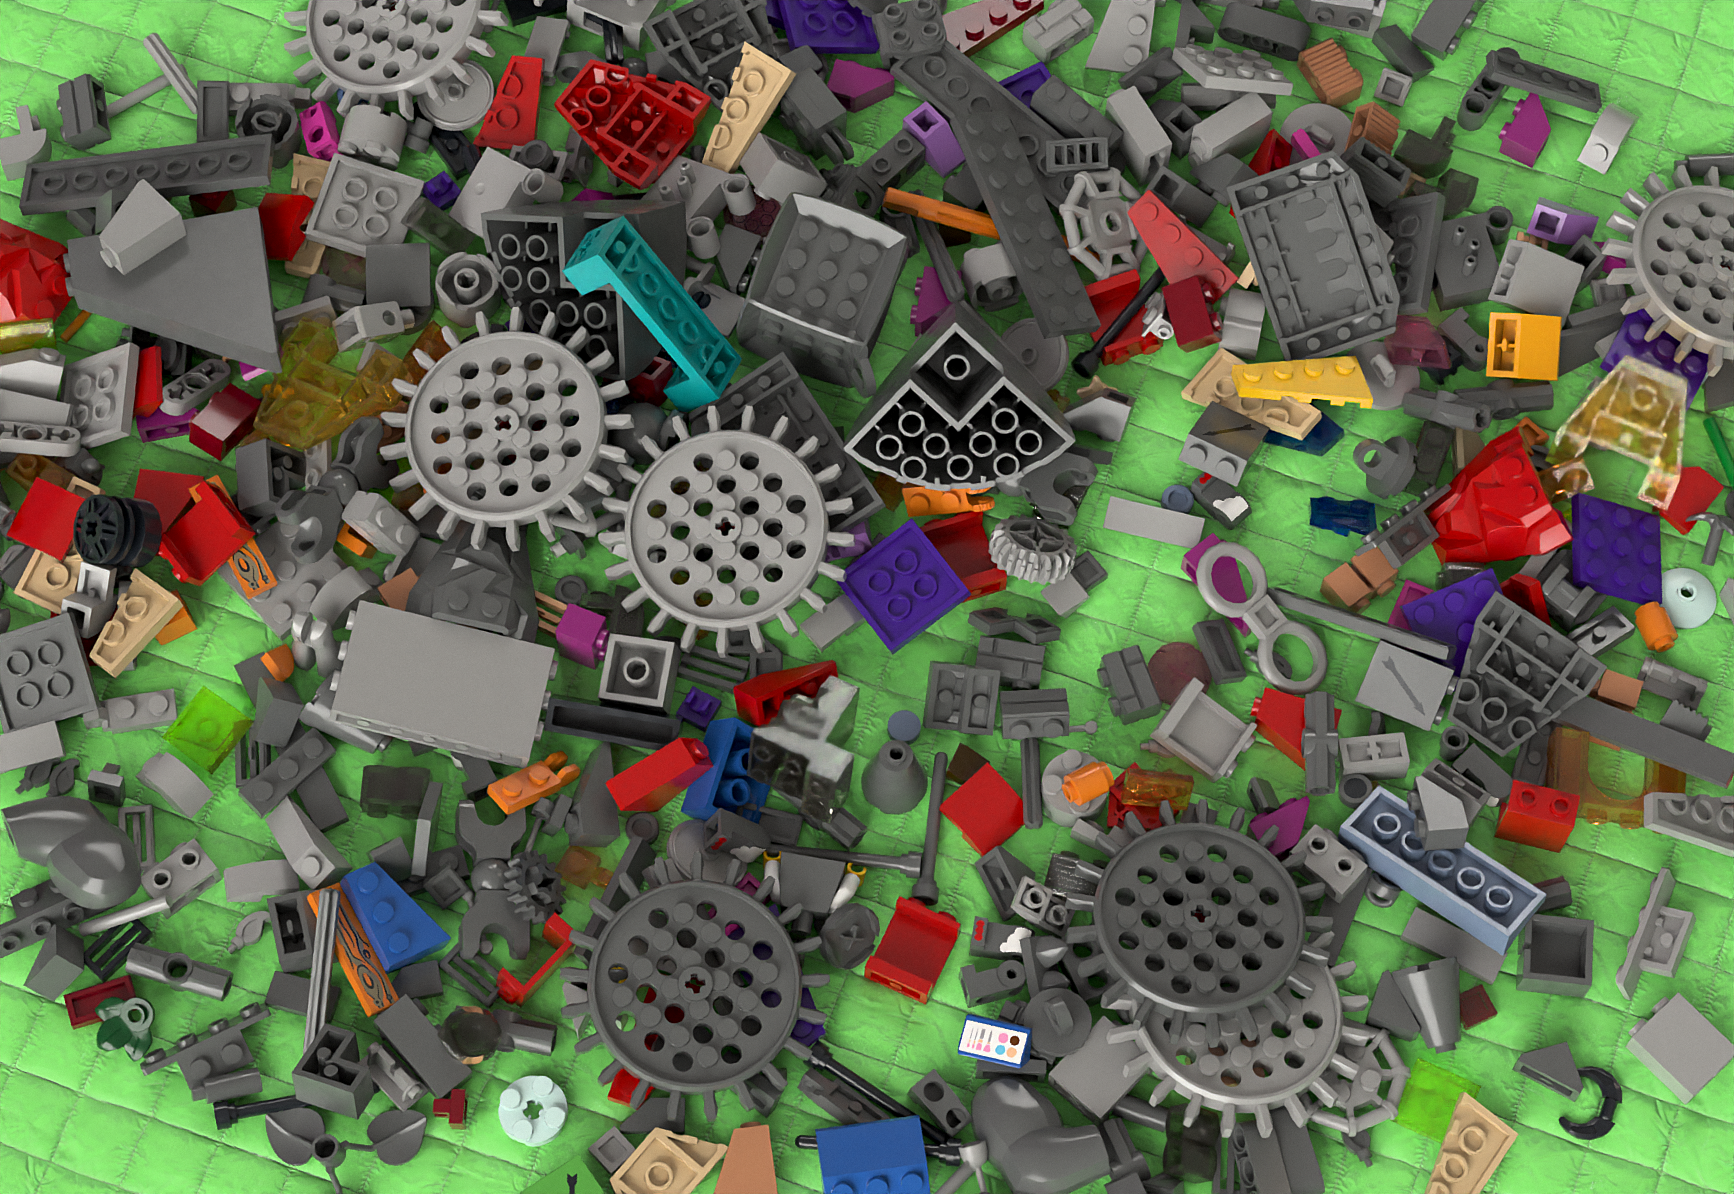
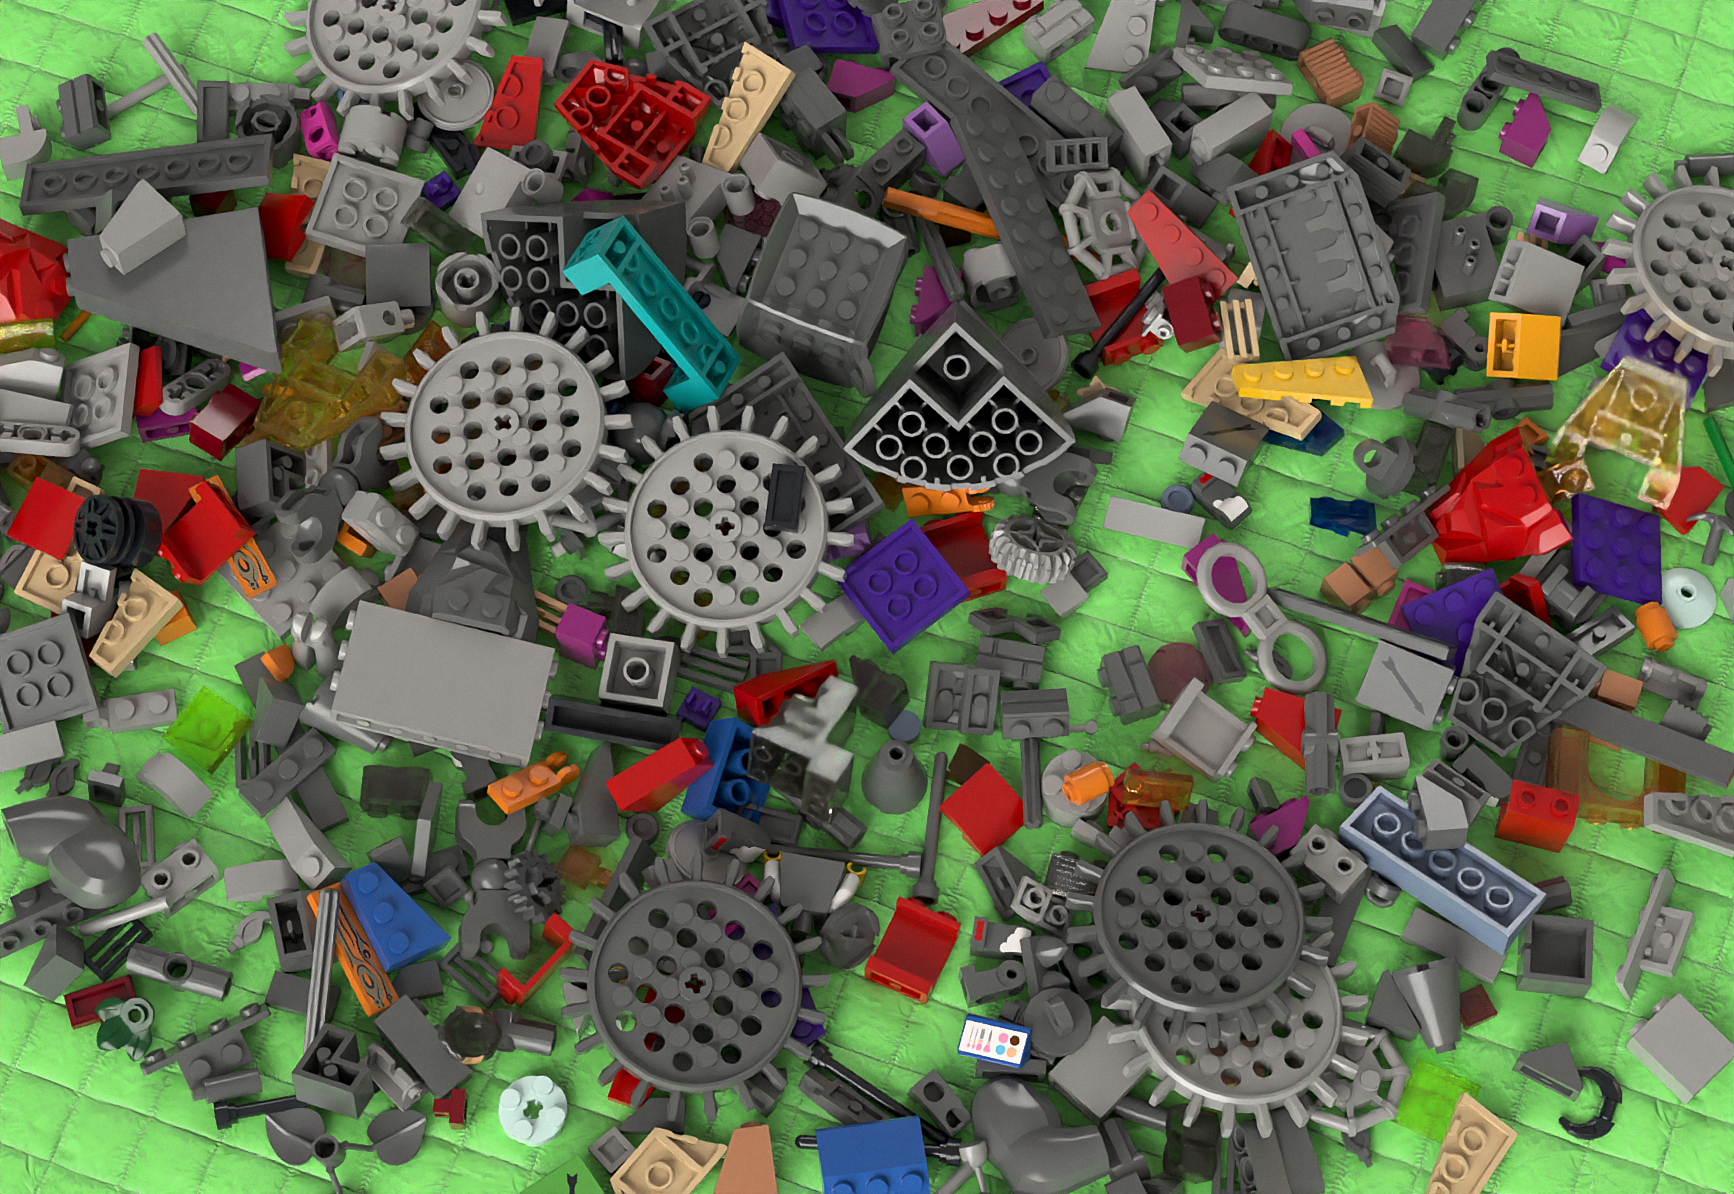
none -> black tile [764,463,806,533]
none -> clear smoke slope [849,655,910,730]
none -> dark grey tile [908,171,941,197]
none -> tan tile [1219,299,1260,364]

